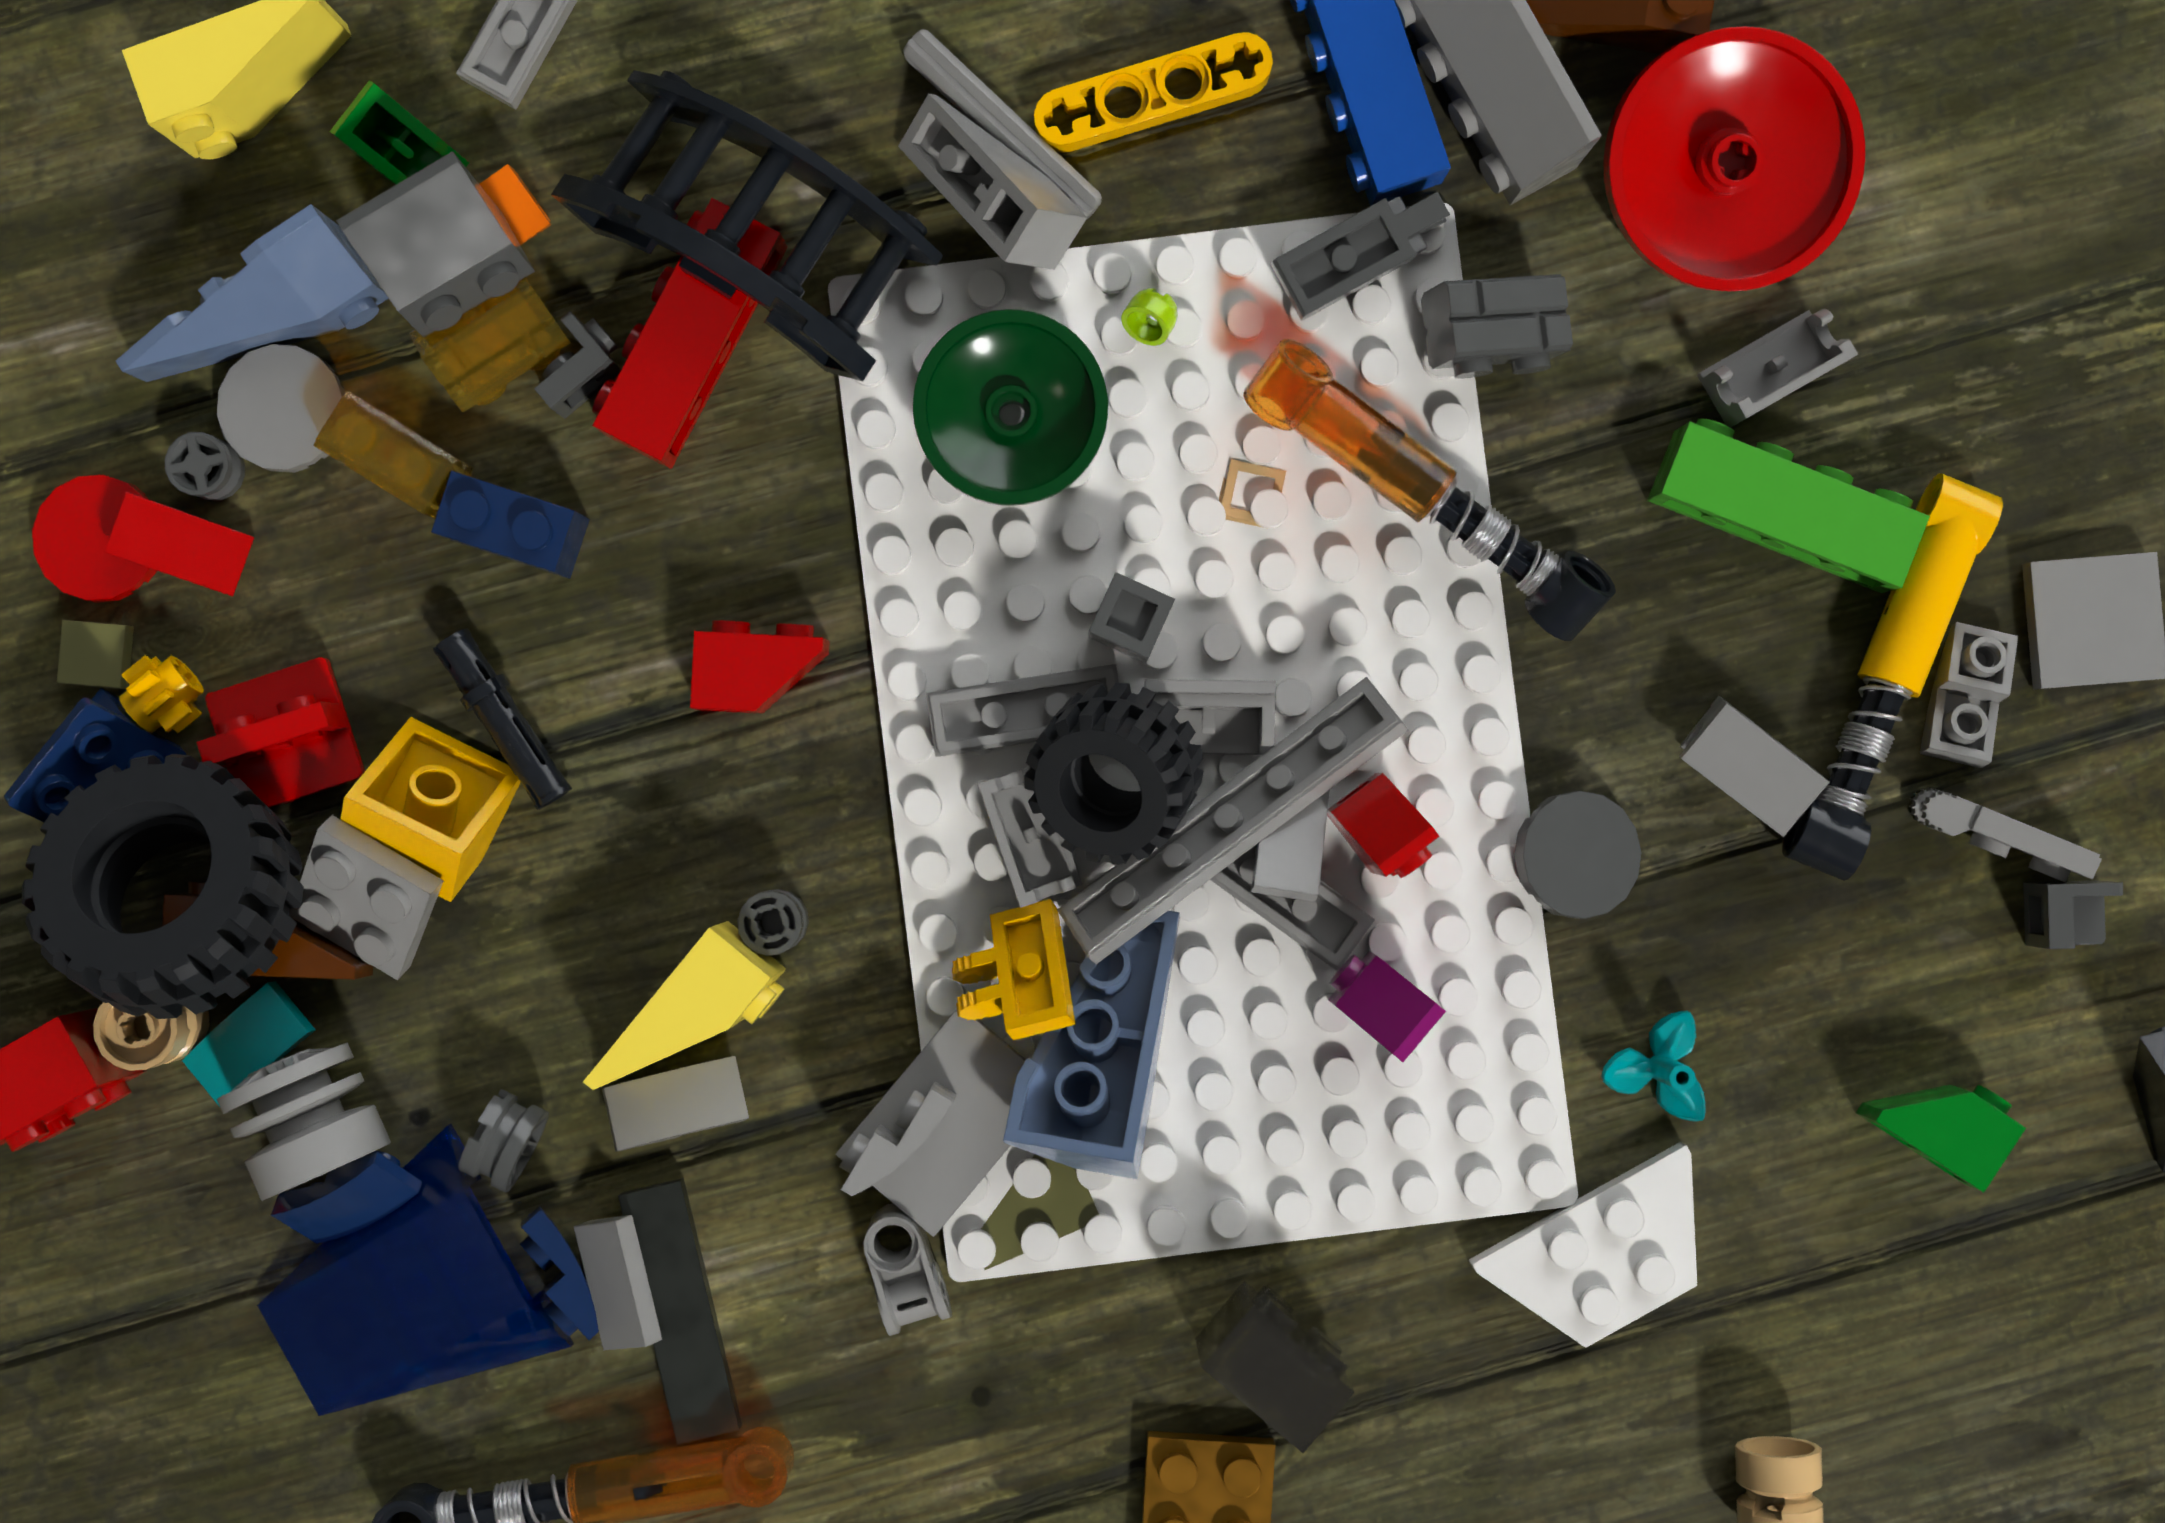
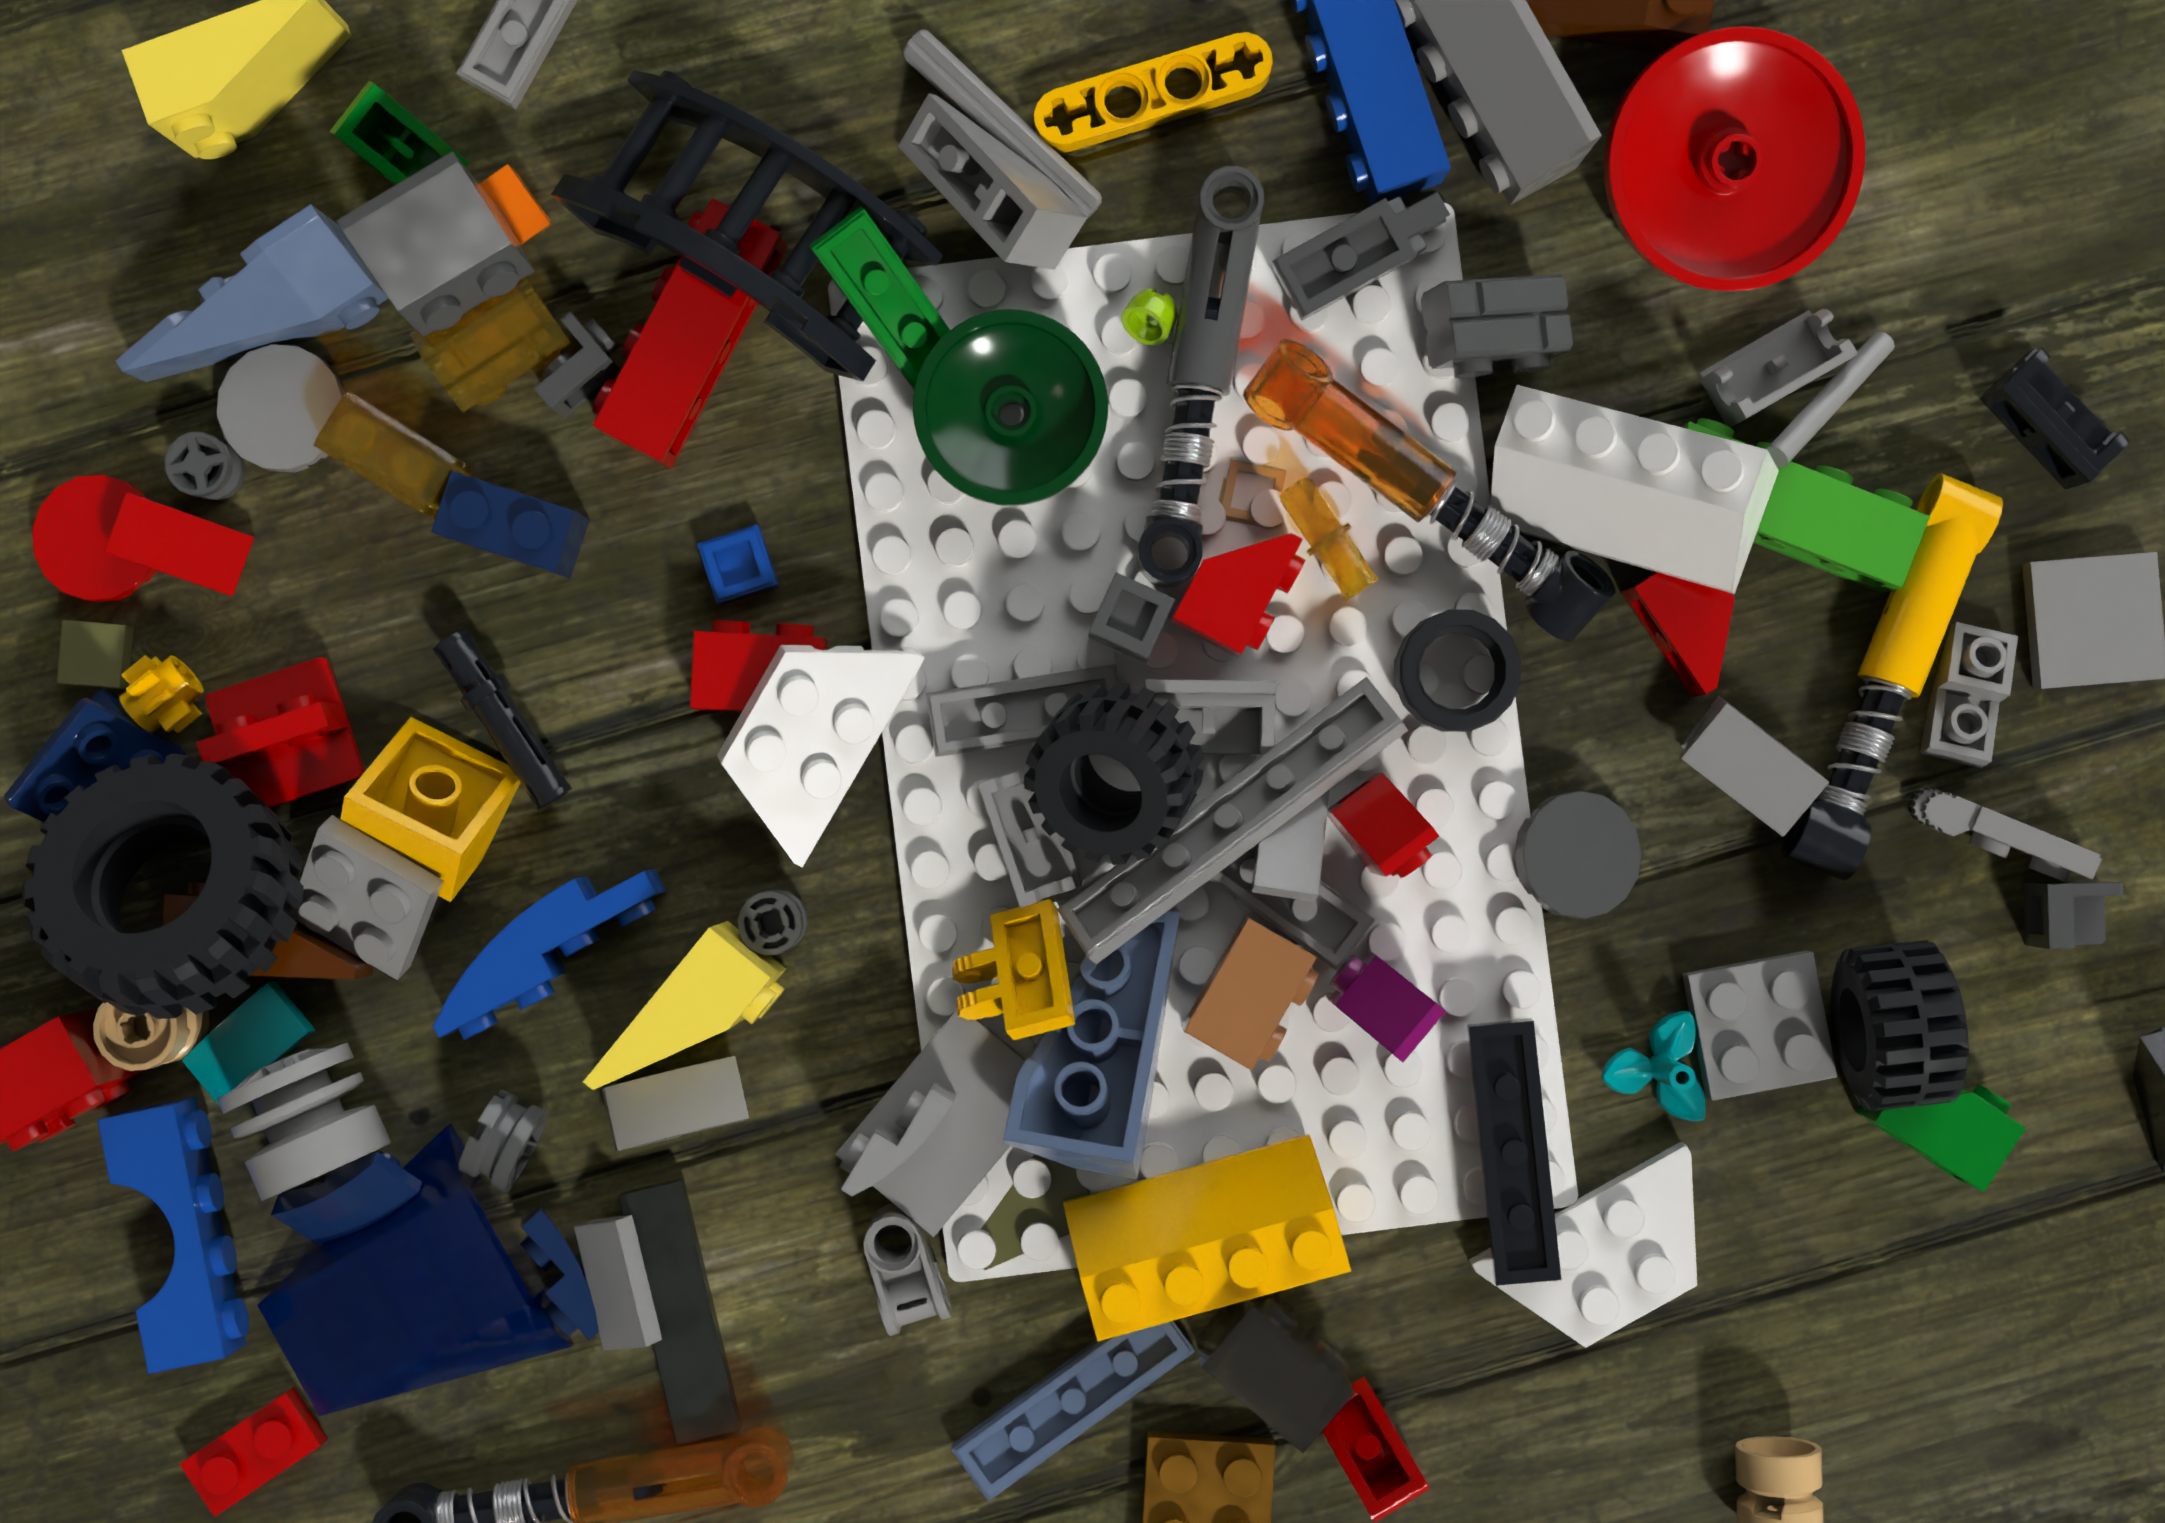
none -> blue arch [97,1096,249,1374]
none -> red plate [179,1387,328,1517]
none -> blue slope [433,869,666,1040]
none -> blue tile [697,524,779,605]
none -> white wing [717,645,925,867]
none -> green tile [809,206,950,391]
none -> sand blue tile [951,1320,1195,1502]
none -> yellow slope [1063,1134,1351,1342]
none -> piece [1137,166,1264,588]
none -> red slope [1171,533,1306,658]
none -> medium nougat brick [1181,915,1319,1071]
none -> clear yellow axle [1279,477,1380,601]
none -> red slope [1310,1376,1431,1523]
none -> black tyre [1394,609,1521,732]
none -> black plate [1467,1019,1562,1286]
none -> white slope [1490,385,1779,594]
none -> red slope [1621,571,1735,697]
none -> light grey plate [1682,950,1837,1101]
none -> light grey bar [1767,332,1895,467]
none -> black tyre [1831,940,1969,1111]
none -> black hinge [1979,347,2131,490]

